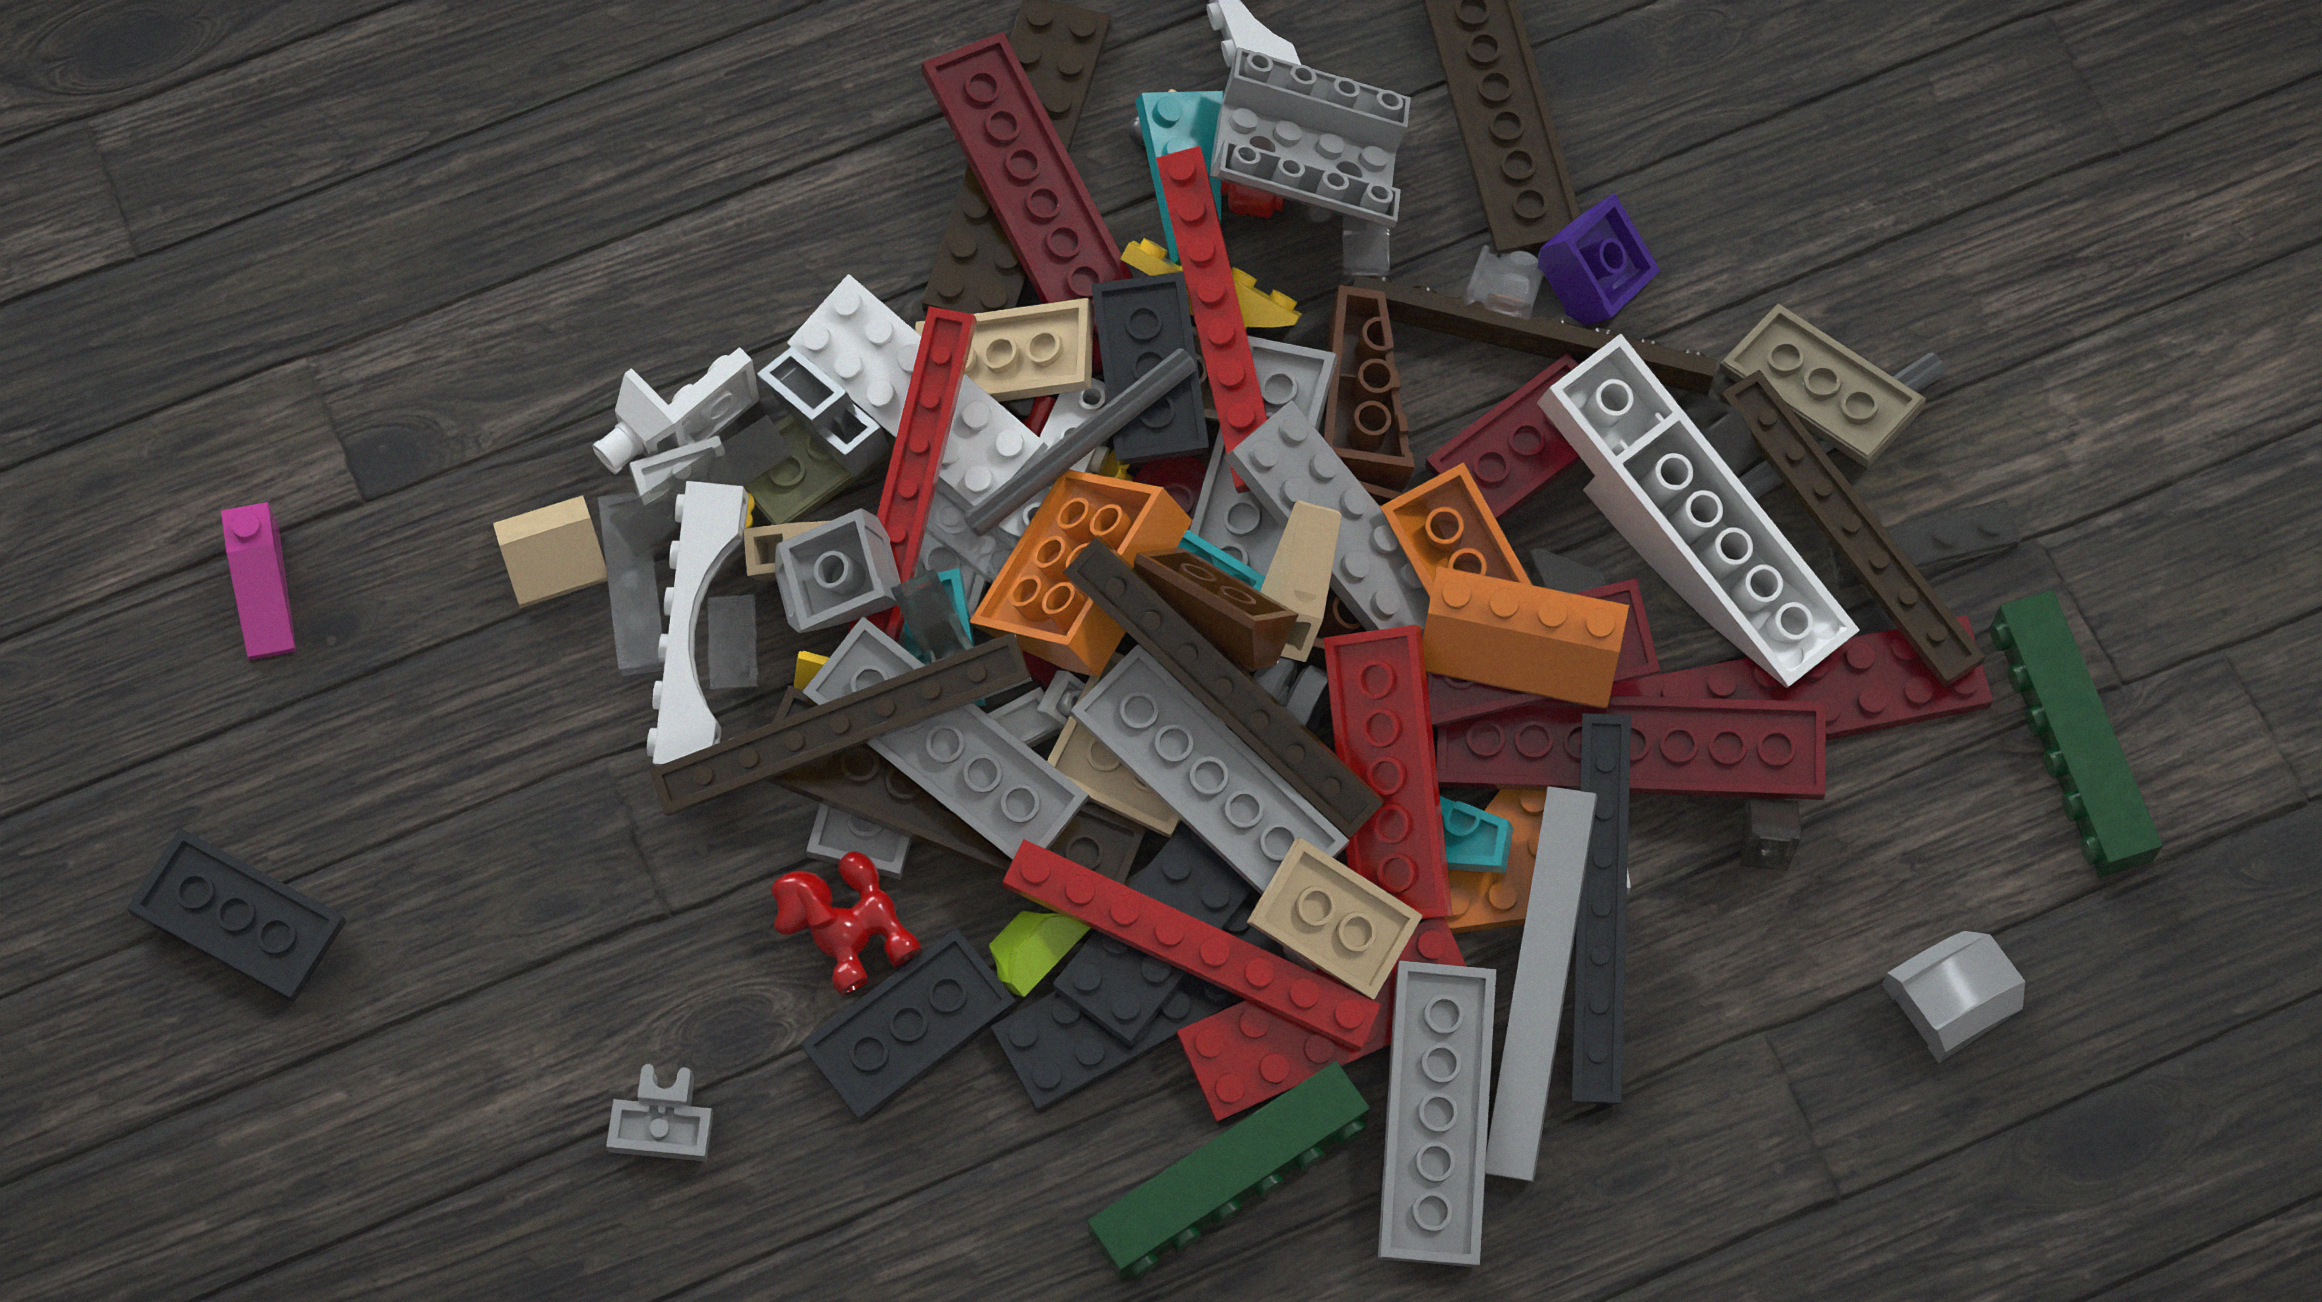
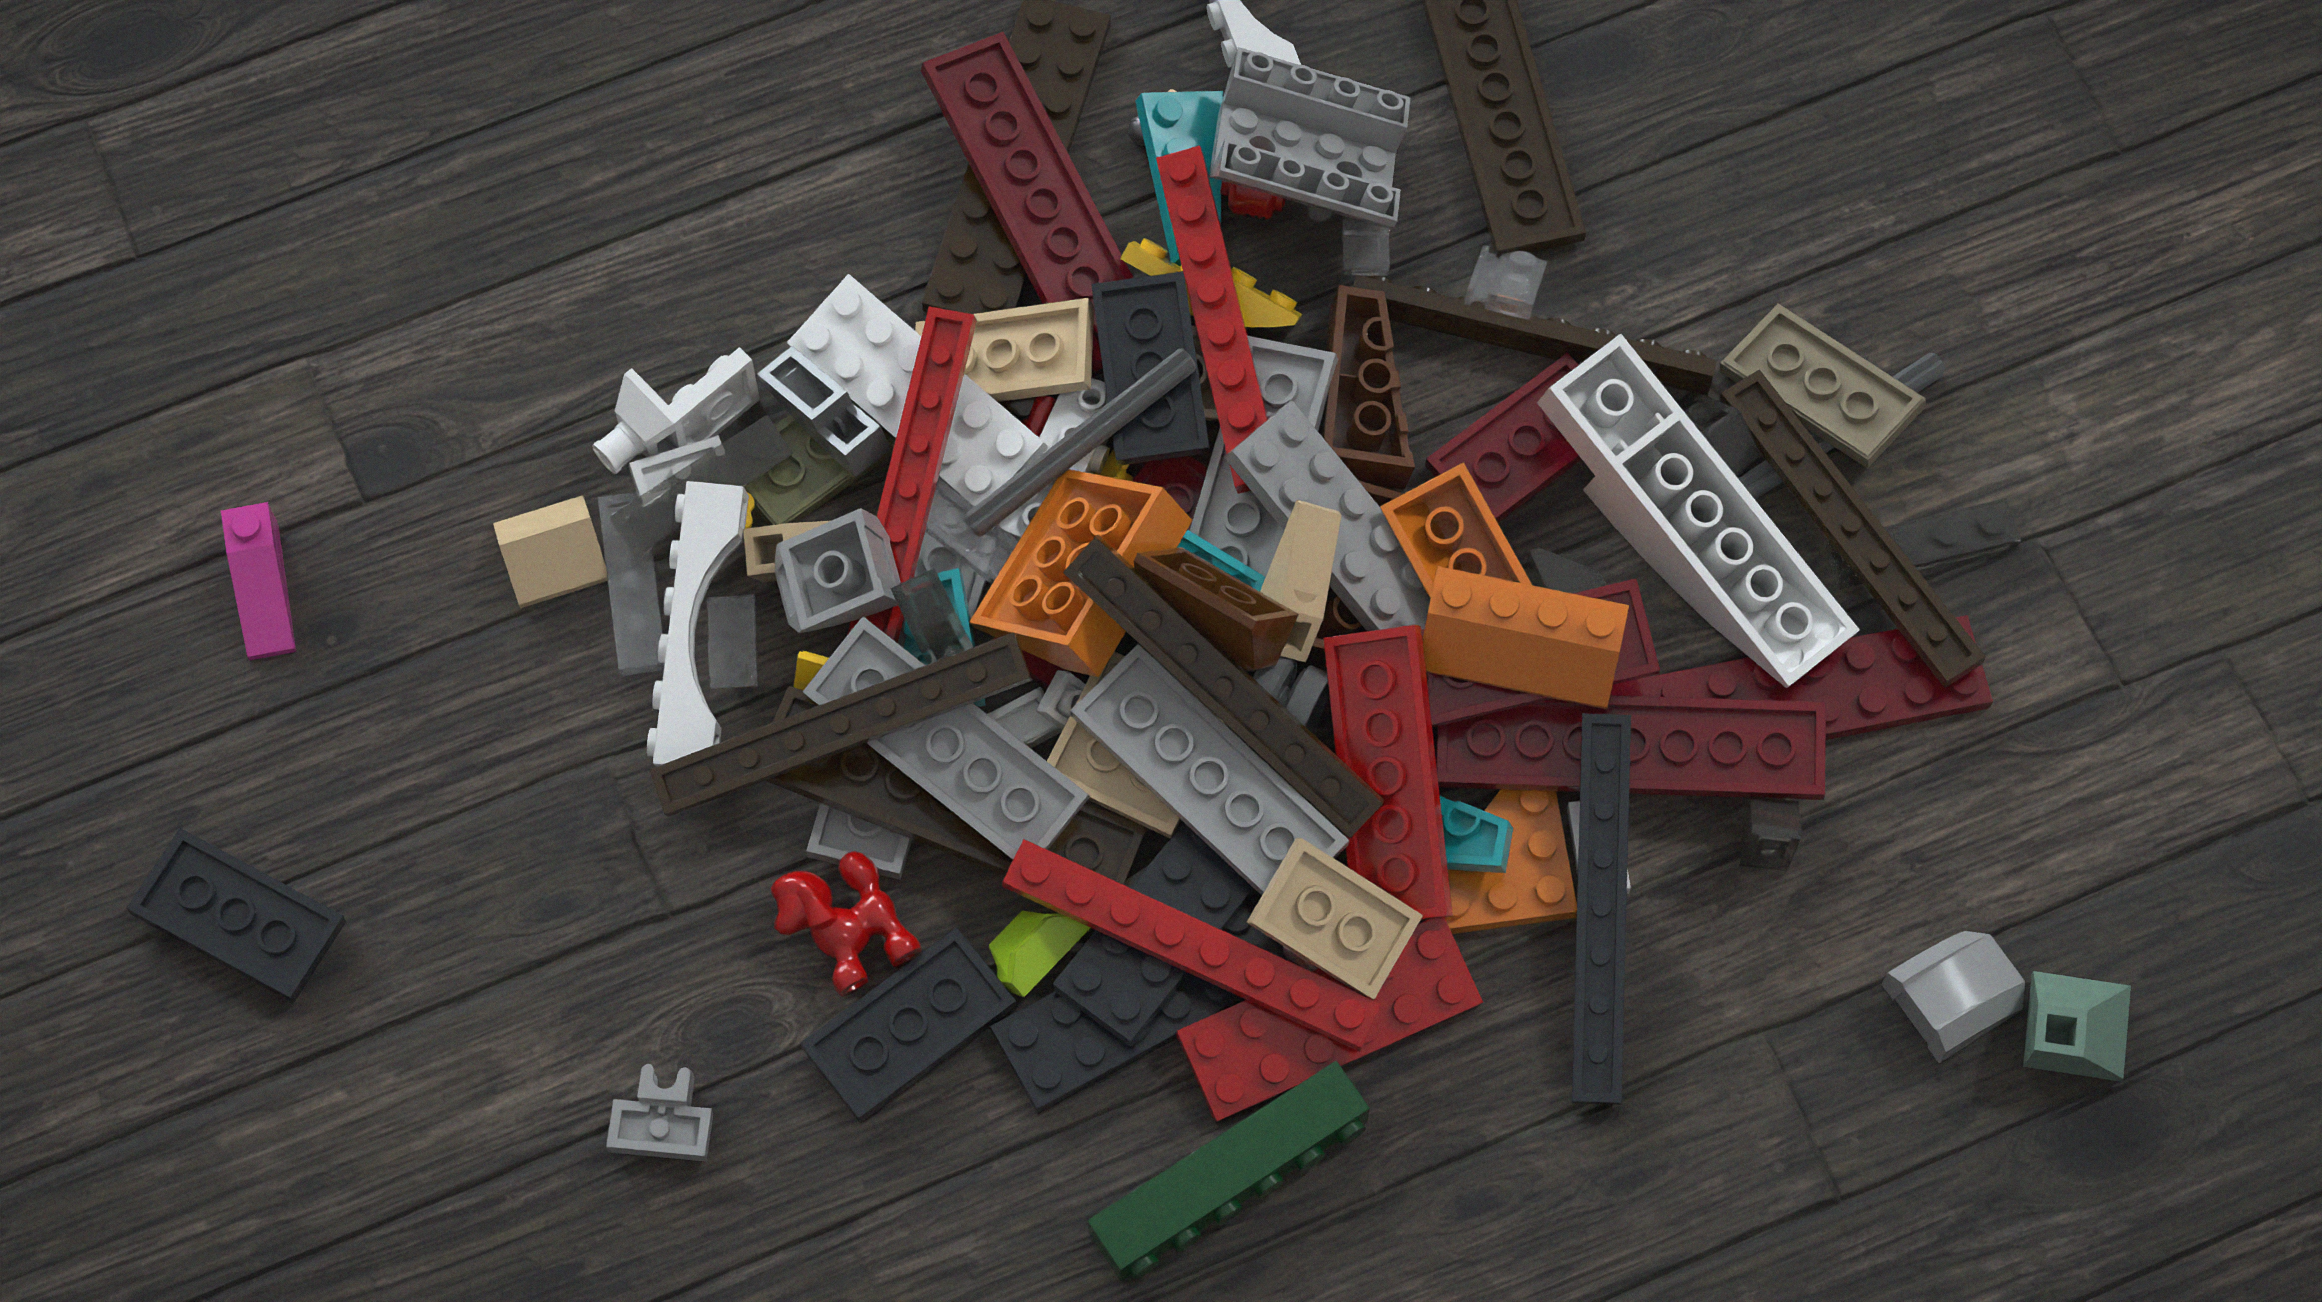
light grey plate [1378,961,1496,1267] -> none
light grey tile [1485,786,1598,1183] -> none
dark purple slope [1537,193,1660,325] -> none
dark green brick [1990,590,2163,878] -> none
none -> sand green slope [2023,971,2131,1081]

